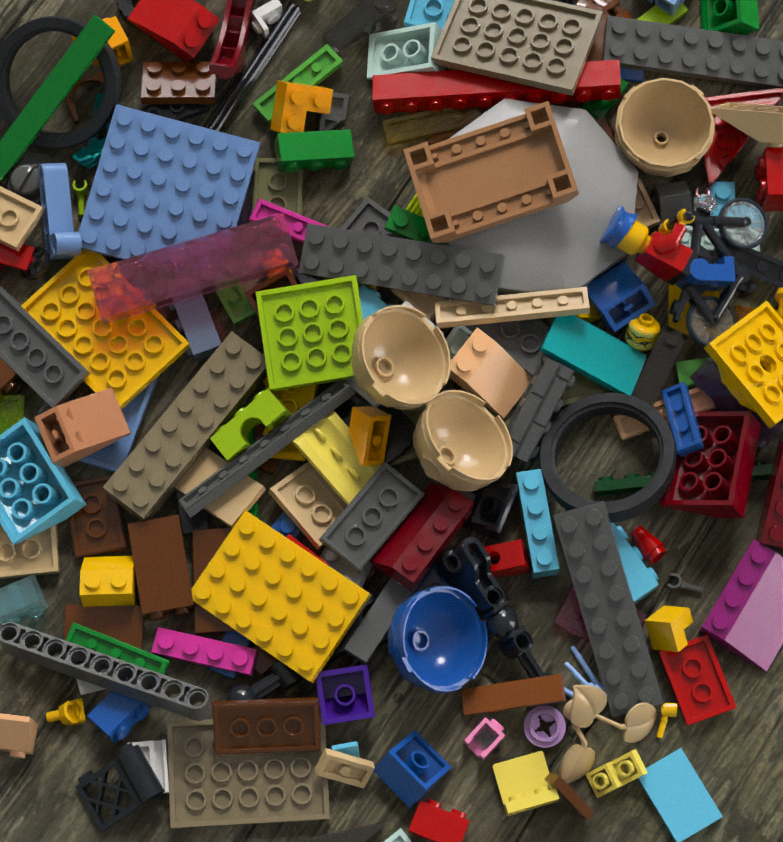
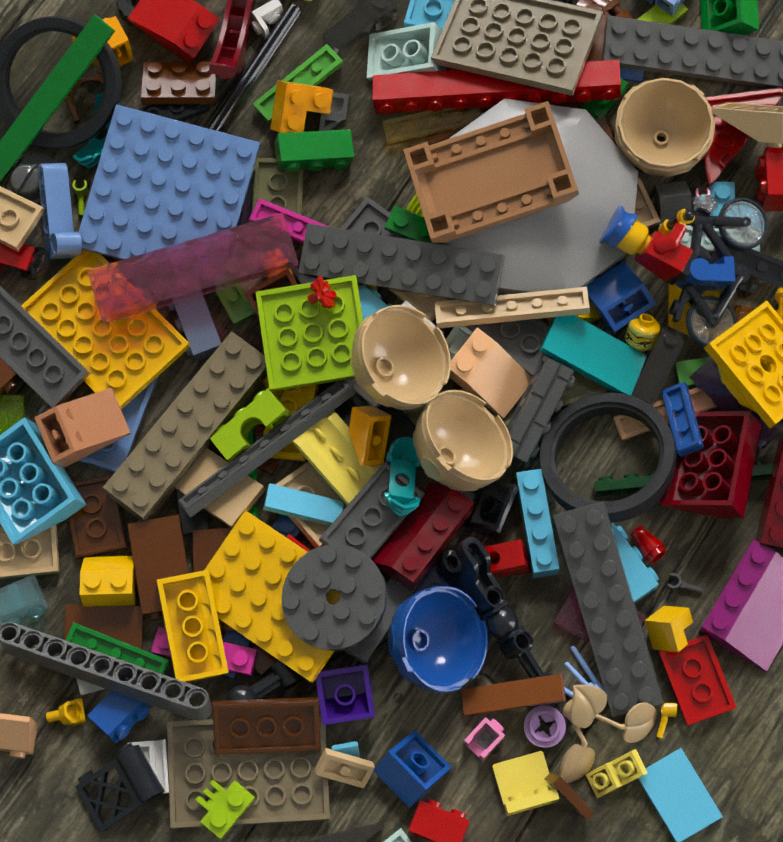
none -> yellow slope [156,570,229,683]
none -> lime hinge [195,779,255,839]
none -> medium azure tile [263,483,344,526]
none -> dark grey plate [282,544,387,651]
none -> red plant [307,276,337,308]
none -> teal piece [384,437,421,516]

